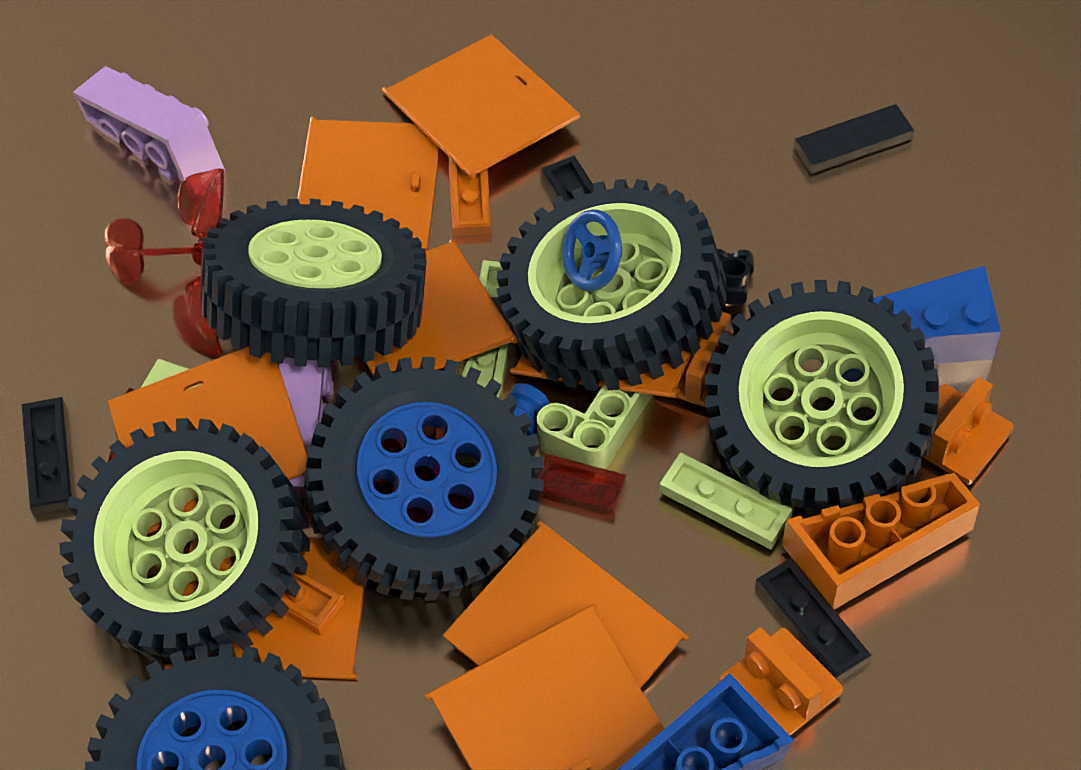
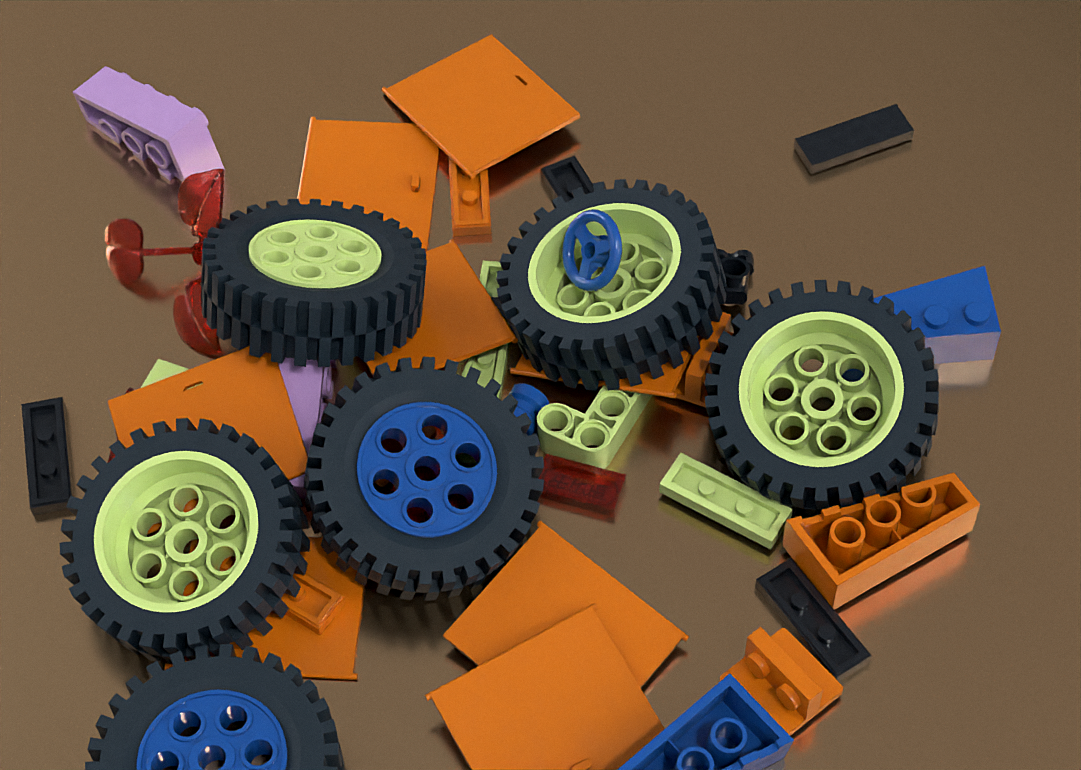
orange bracket [922,377,1014,485] -> none

